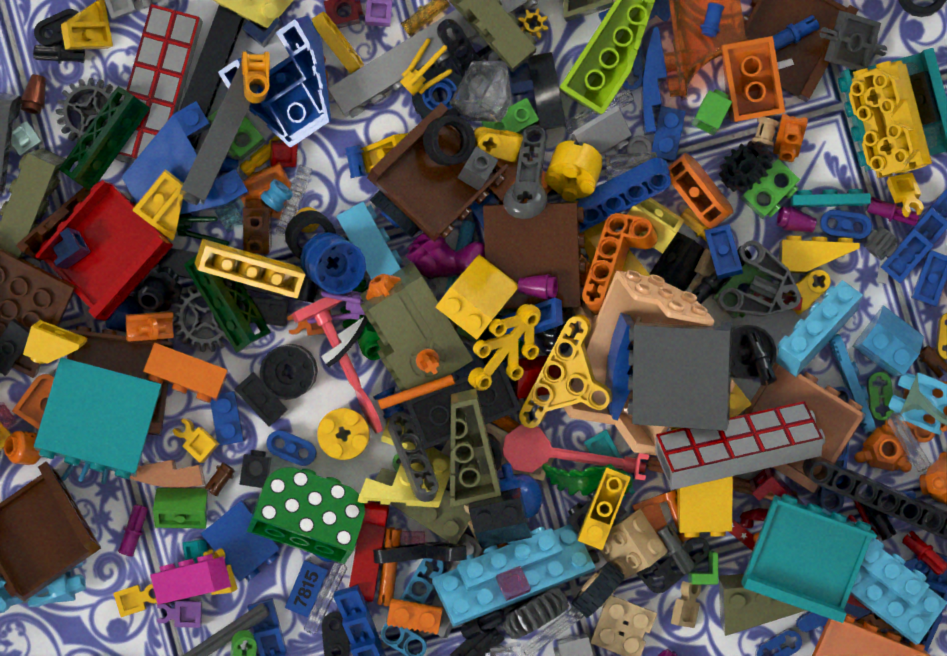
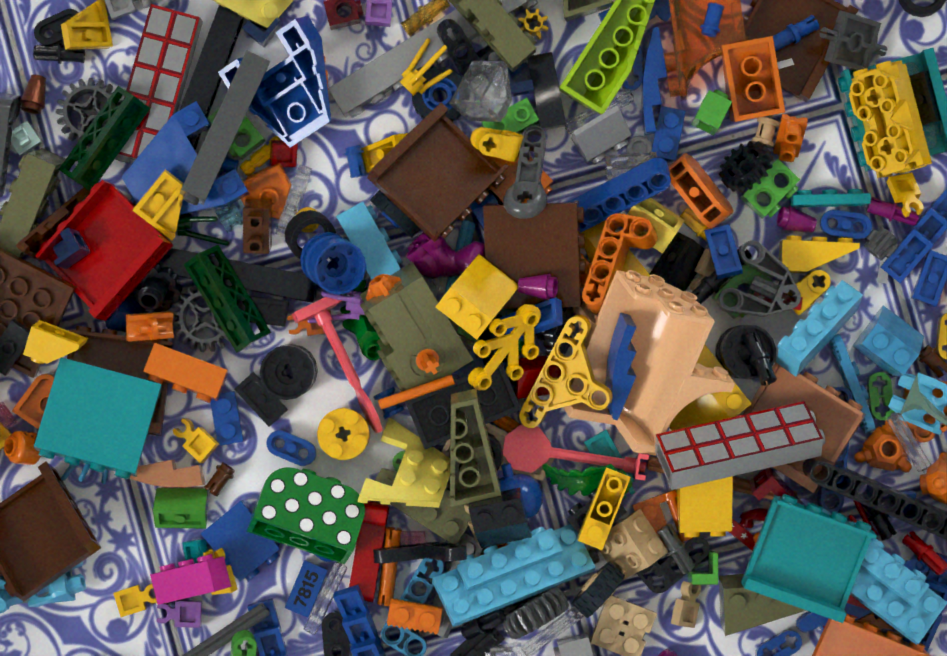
magenta axle [118,504,148,557] -> none
yellow brick [195,239,305,298] -> none
black brick [239,450,272,488] -> none
light orange piece [242,52,270,104] -> none
dark azure wheel [260,179,293,212] -> none
yellow beam [312,11,364,74] -> none
sticker [321,316,368,368] -> none
dark grey beam [388,412,439,502] -> none
black tyre [423,115,476,166] -> none
dark grey brick [458,146,498,191] -> none
clear pink tile [496,566,531,601] -> none
yellow brick [544,140,603,202] -> none
dark grey panel [628,316,733,431] -> none

